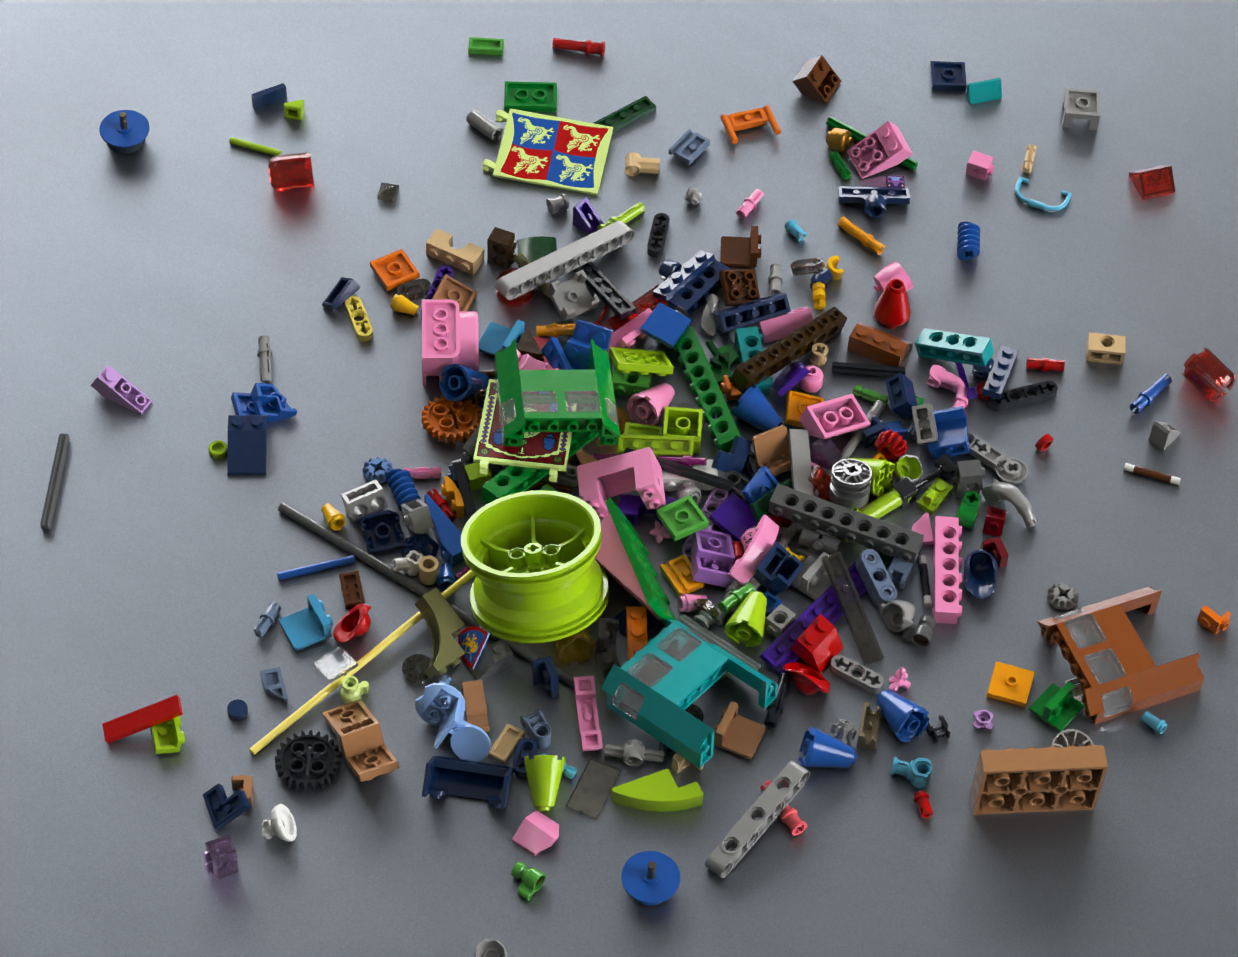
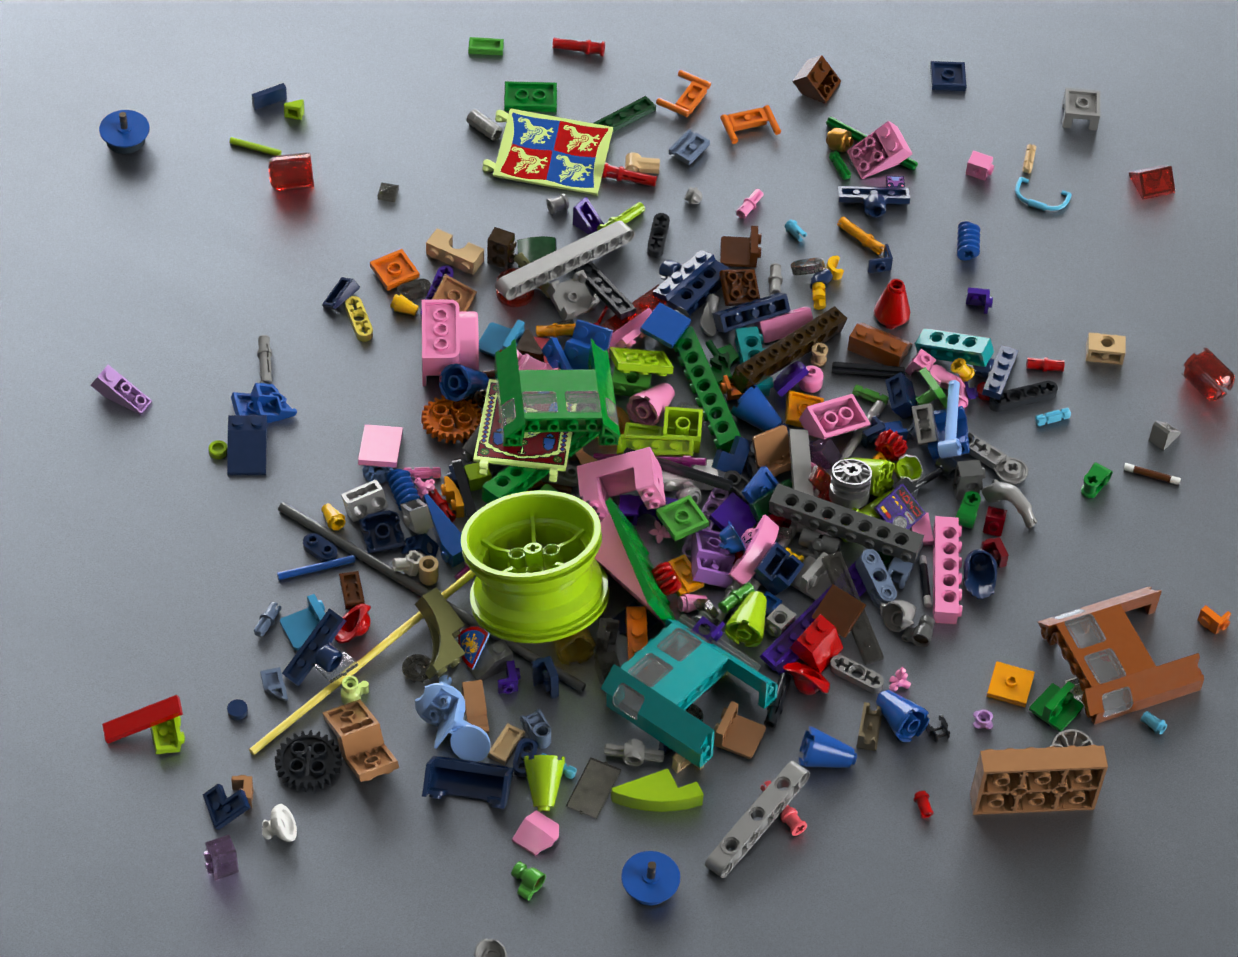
dark grey axle [40,433,70,530] -> none
blue cone [437,563,456,591] -> none
bright pink slope [574,676,603,751] -> none
light grey gear [830,719,857,744] -> none
bright pink helmet [873,261,914,294] -> none
medium azure connector [890,757,932,788] -> none
lime hinge [916,477,954,515] -> none
teal slope [966,78,1002,104] -> none
red tile [1035,434,1053,452] -> none
light grey gear [1047,582,1079,610] -> none
blue pin [1129,374,1172,414] -> none
none -> dark blue plate [282,608,346,686]
none -> dark blue plate [303,533,338,562]
none -> bright pink tile [358,425,403,468]
none -> bright pink plant [414,478,435,500]
none -> dark purple bracket [497,660,521,694]
none -> red pin [602,162,657,187]
none -> red gear [652,561,682,596]
none -> orange plate [656,70,711,117]
none -> dark purple bracket [691,616,725,644]
none -> blue piece [719,521,746,554]
none -> reddish brown tile [812,584,866,638]
none -> dark blue bracket [867,244,893,273]
none -> tile [873,484,926,530]
none -> bright pink bracket [905,349,936,376]
none -> bright green tile [915,367,947,409]
none -> light blue piece [938,380,962,459]
none -> yellow bush [951,358,975,382]
none -> dark purple bracket [966,287,993,314]
none -> medium azure axle [1035,408,1071,426]
none -> green piece [1081,462,1113,498]

